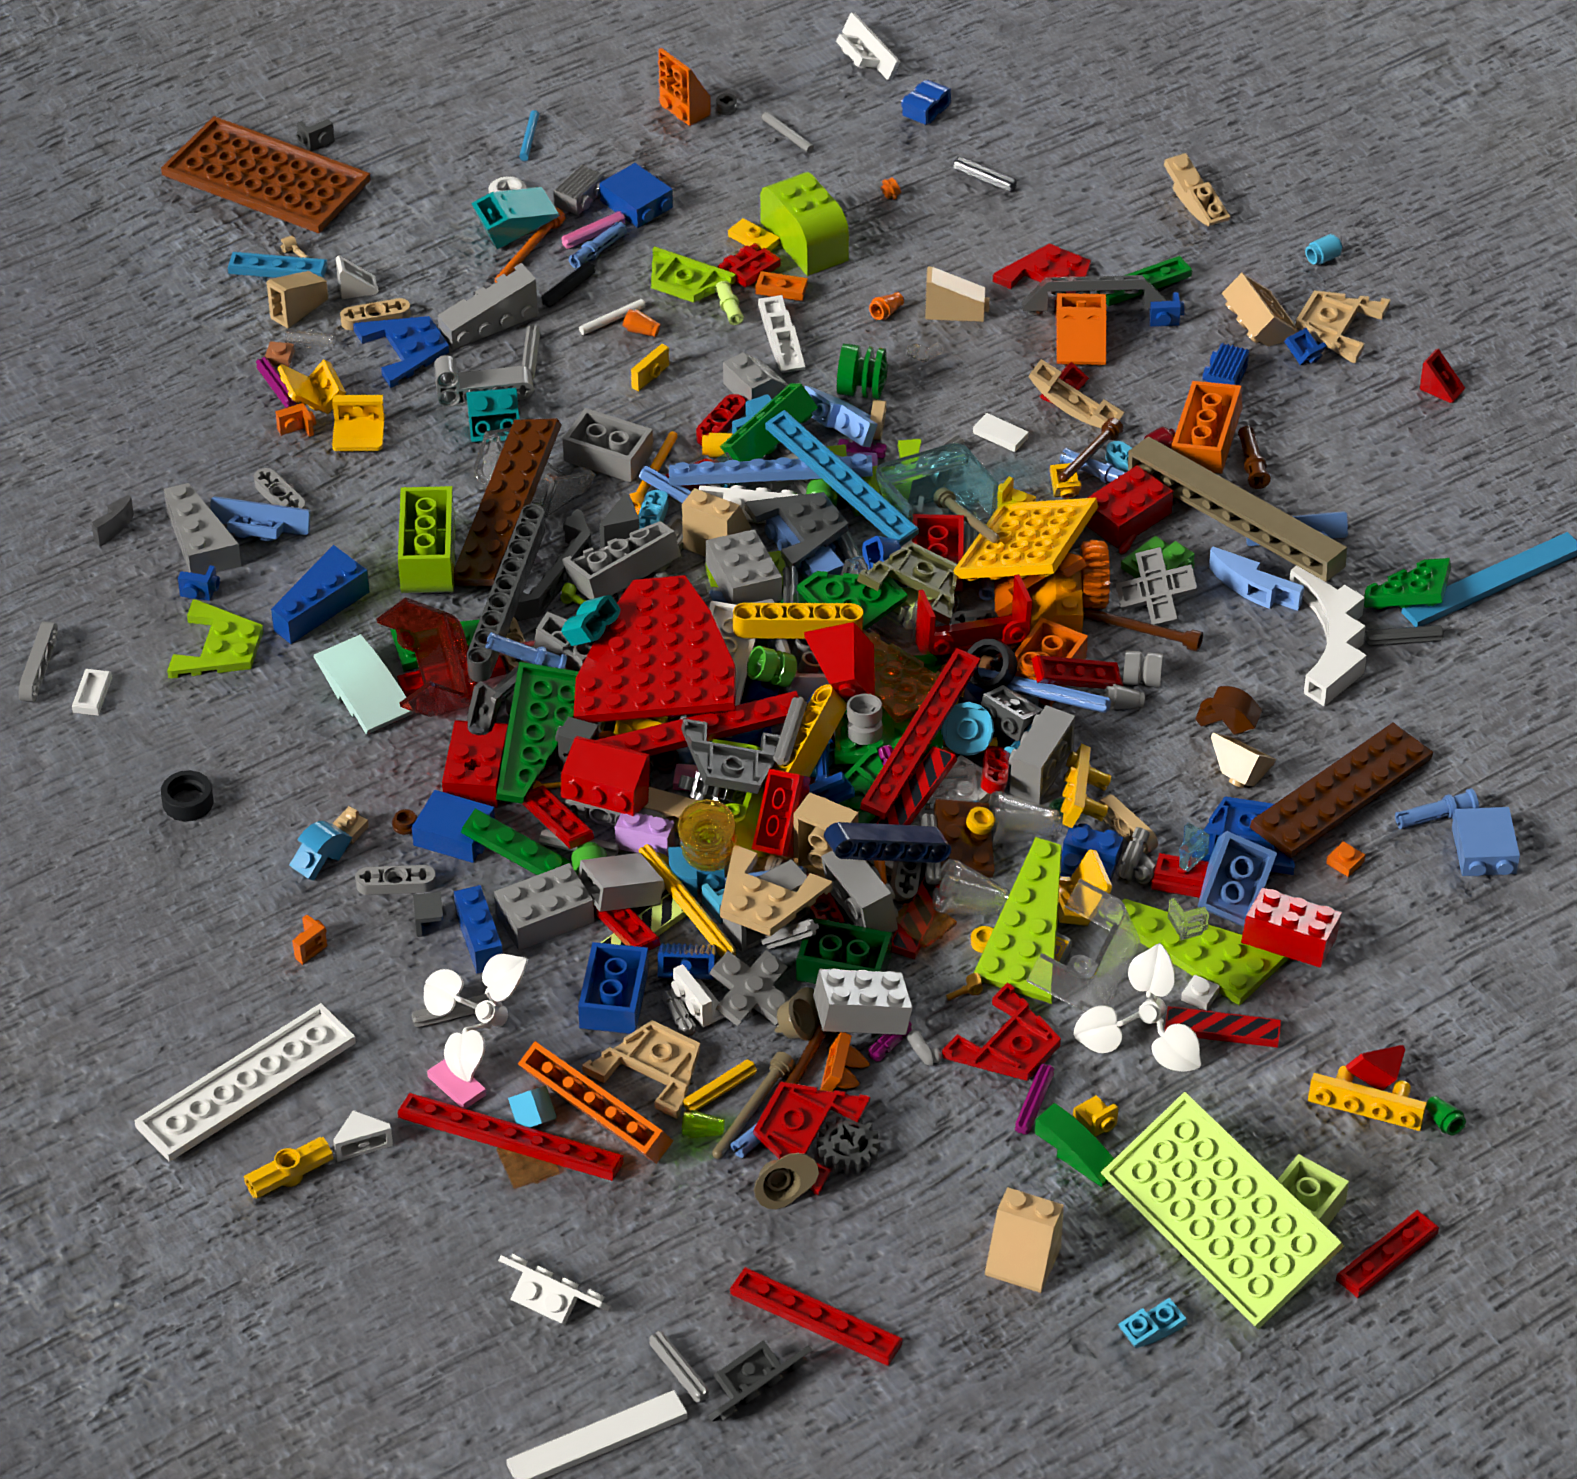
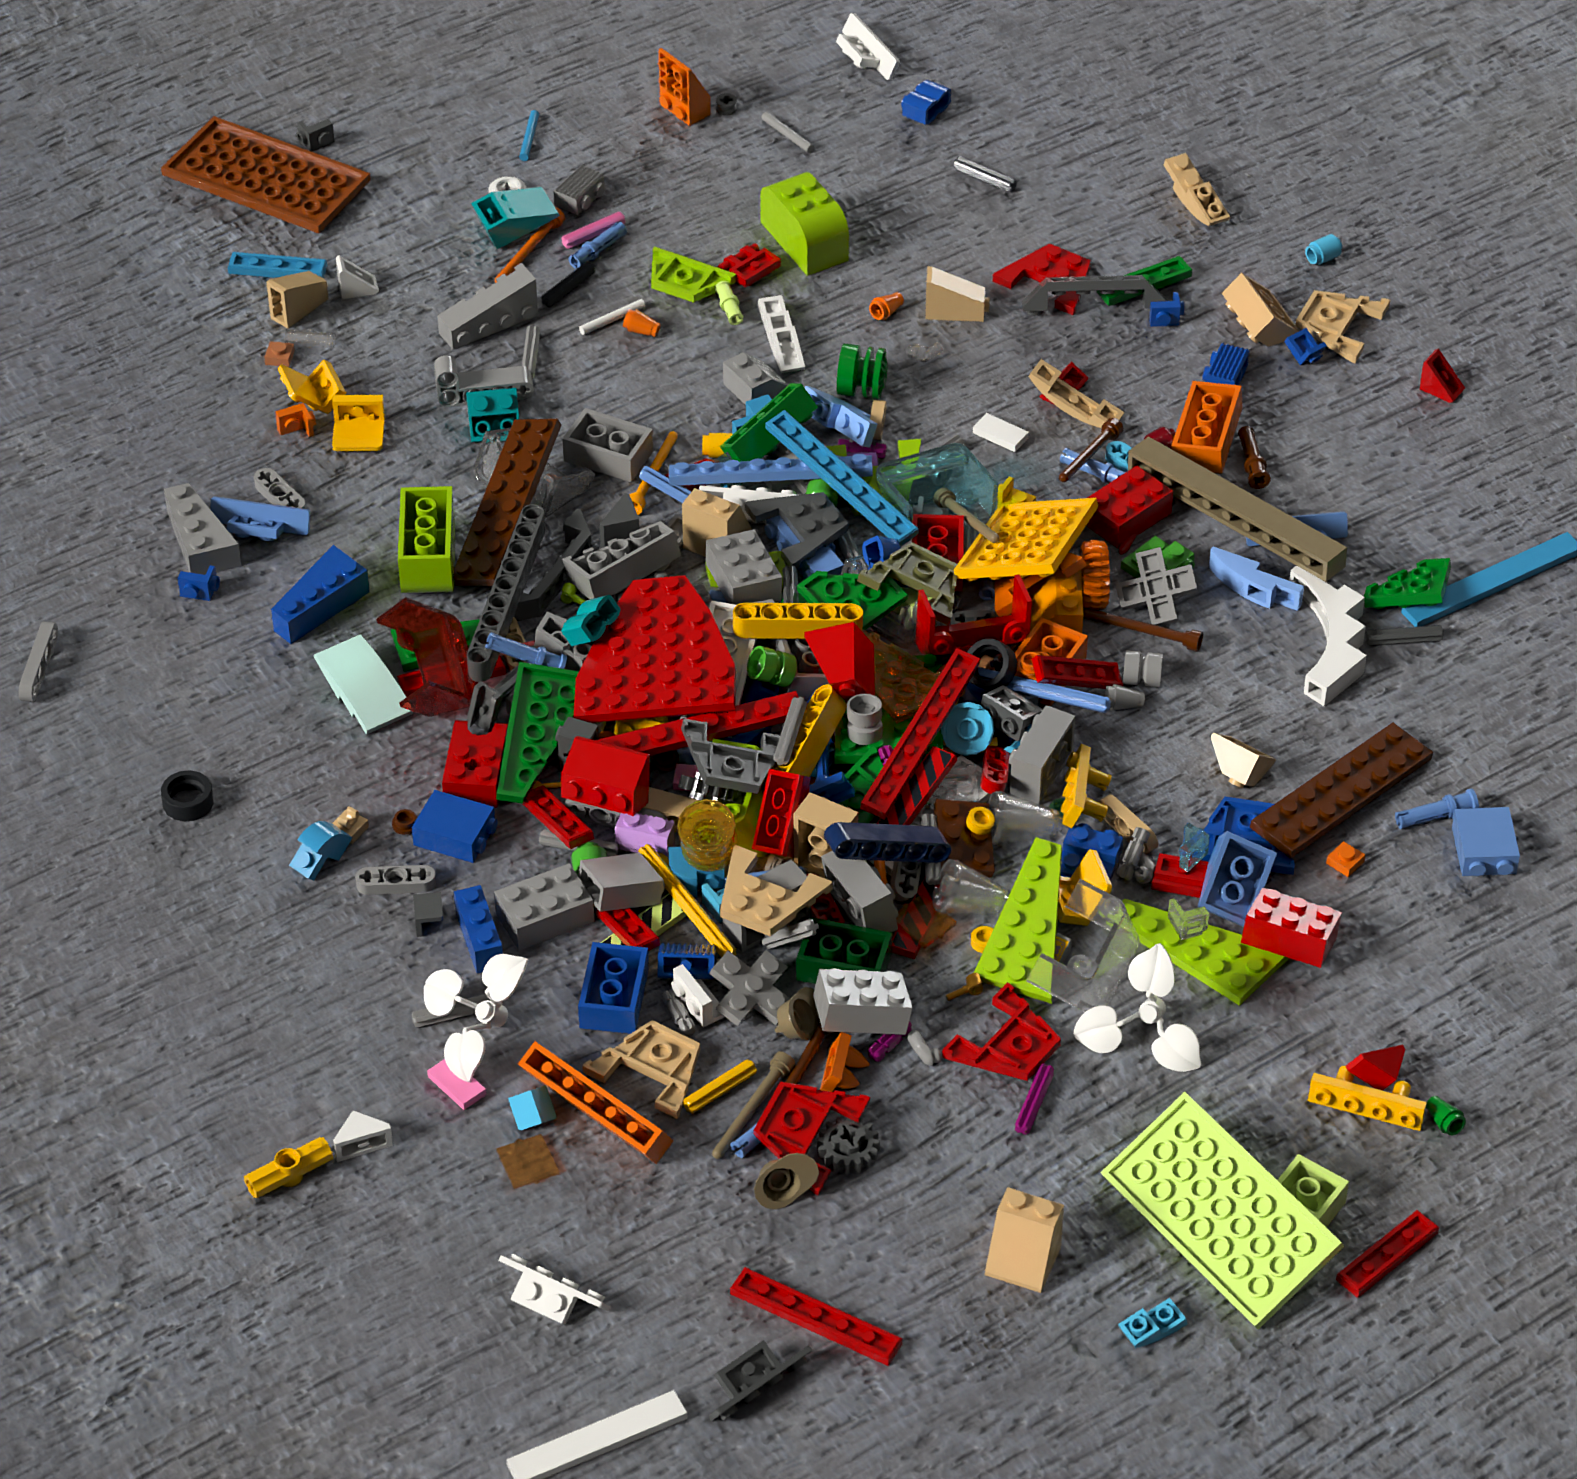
white tile [72,669,112,716] -> none
flat silver slope [91,494,134,546] -> none
white plate [134,1003,356,1162] -> none
lime wing [167,599,264,679] -> none
magenta axle [256,357,297,408] -> none
tan hand [281,236,309,258] -> none
orange bracket [292,915,327,965] -> none
tan beam [340,298,411,330] -> none
blue wing [353,316,449,388] -> none
red tile [398,1093,624,1181] -> none
green plate [460,808,571,875] -> none
blue brick [599,163,673,228] -> none
yellow plate [631,344,669,391] -> none
medium azure beam [638,490,669,529] -> none
light grey axle [649,1331,709,1403] -> none
clear neon green cone [682,1110,725,1139] -> none
red beam [696,394,745,446] -> none
yellow plate [728,218,780,251] -> none
orange plate [755,271,808,301] -> none
orange plate [880,177,901,200] -> none
green slope [1035,1102,1114,1188] -> none
yellow bracket [1049,463,1082,499] -> none
orange slope [1056,293,1106,365] -> none
yellow bracket [1073,1095,1119,1137] -> none
red tile [1165,1006,1281,1048] -> none
white plate [1181,975,1220,1011] -> none
reddish brown brick [1195,686,1262,735] -> none

